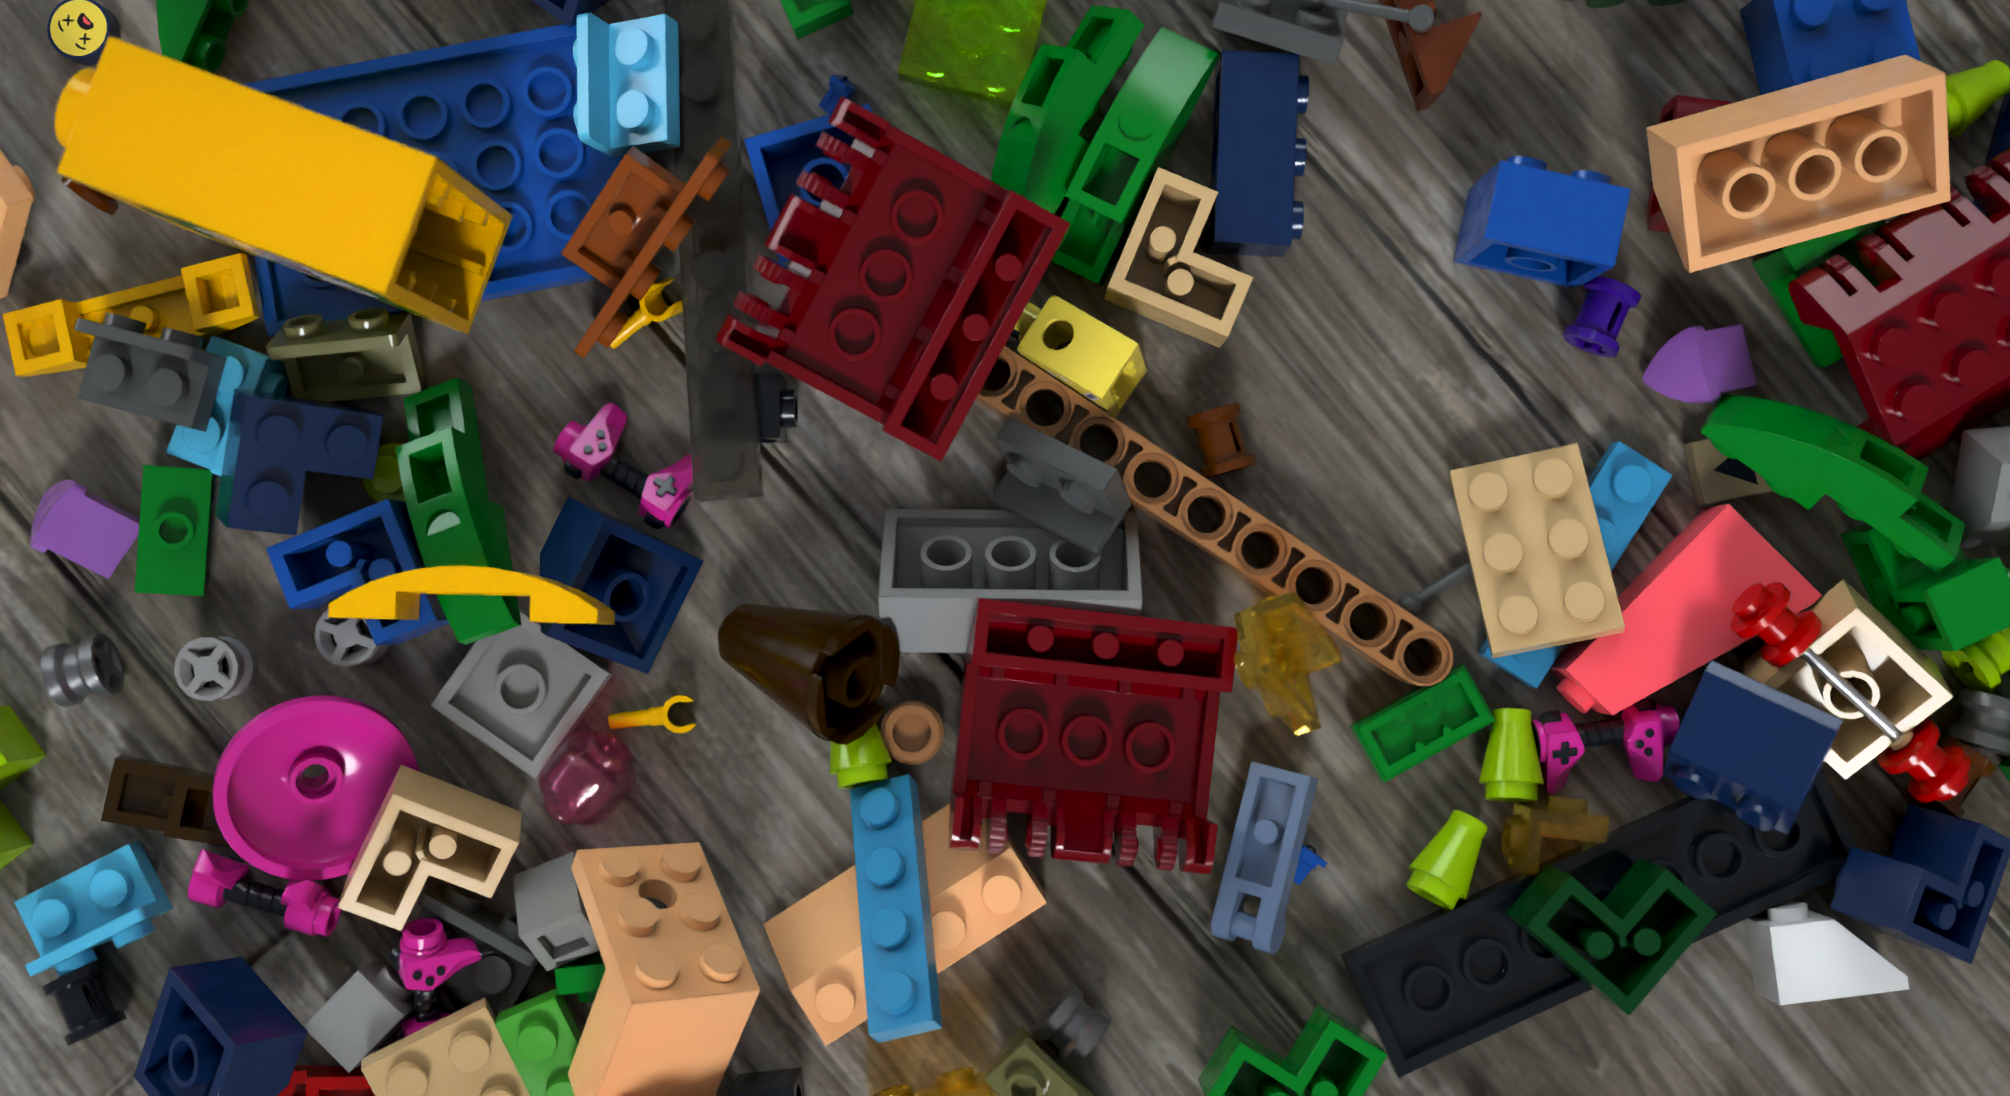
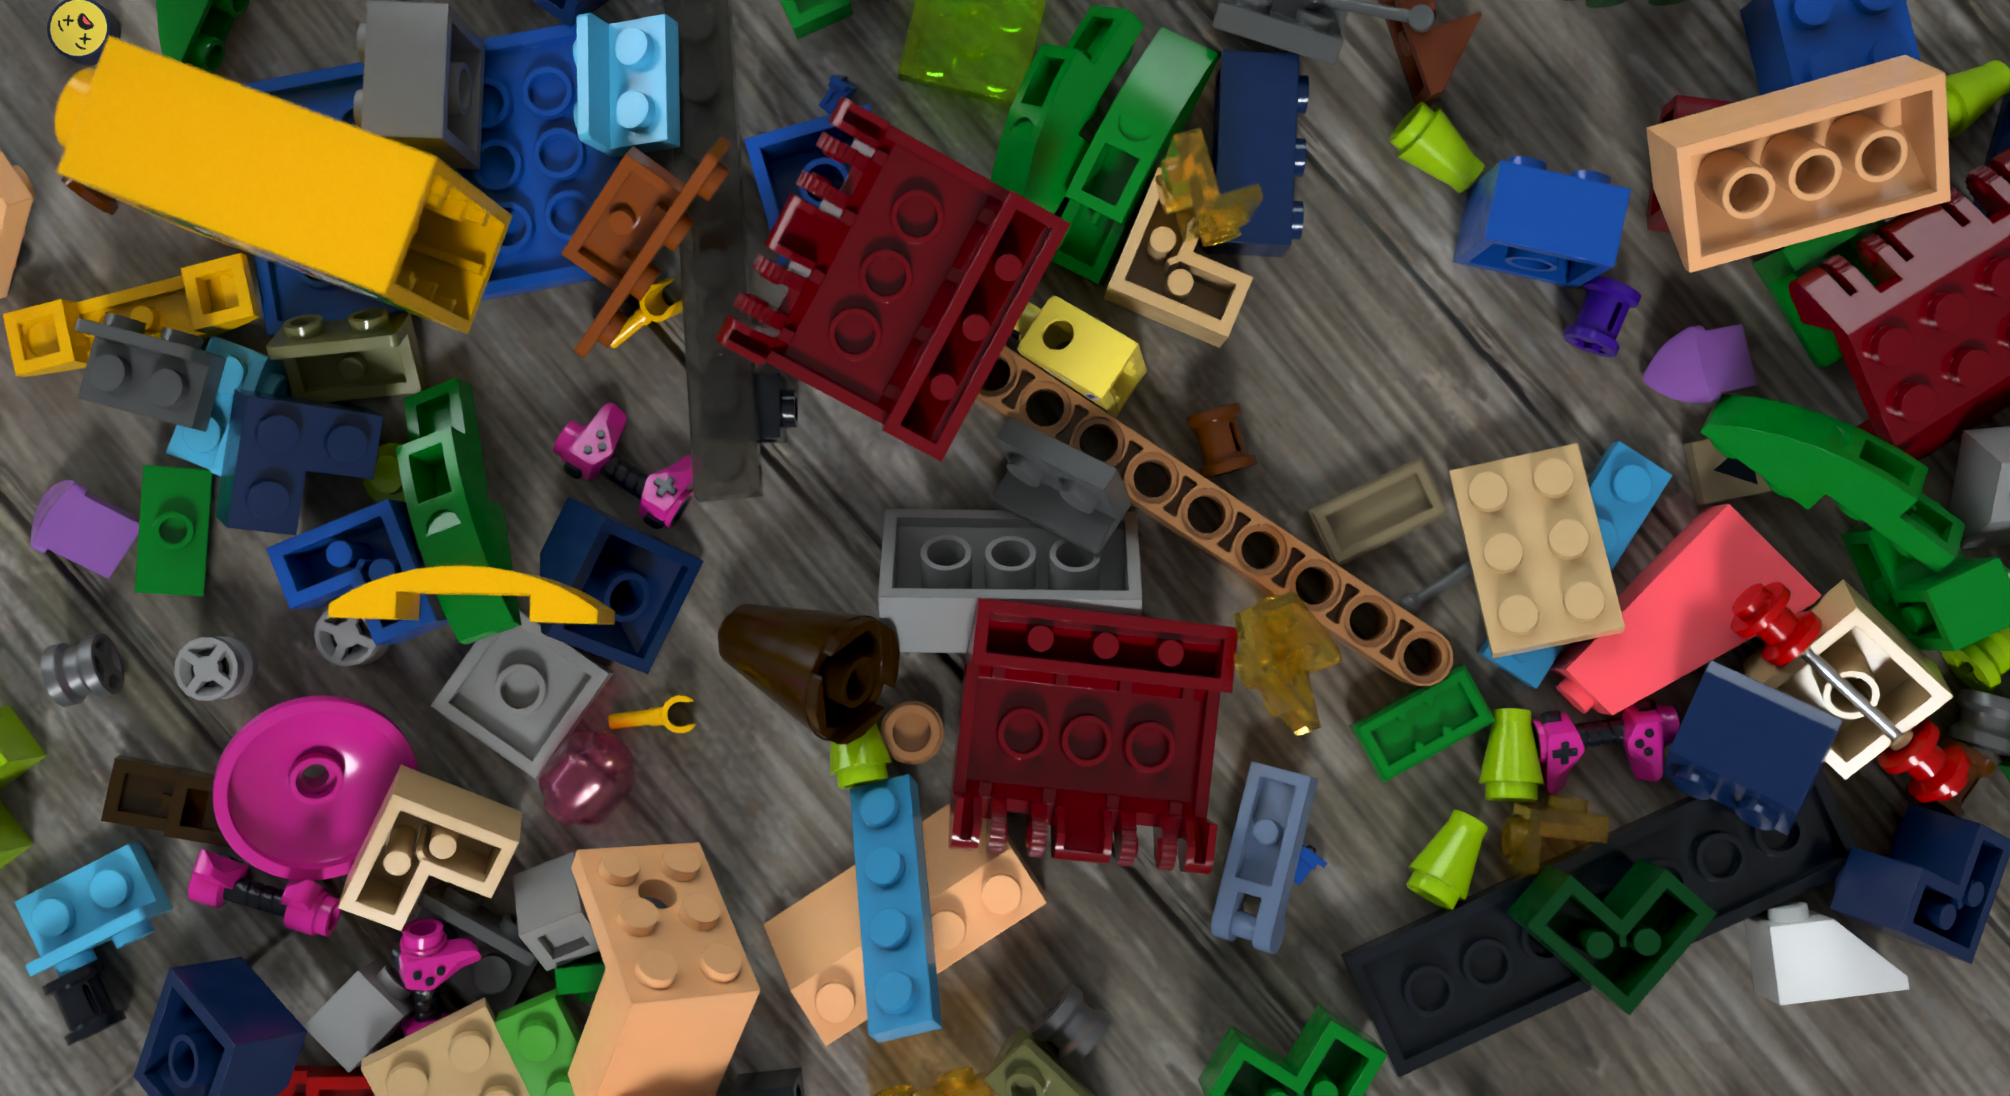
none -> light grey brick [353,1,485,170]
none -> clear yellow bracket [1156,128,1263,246]
none -> dark tan tile [1305,456,1449,566]
none -> lime cone [1388,102,1485,194]

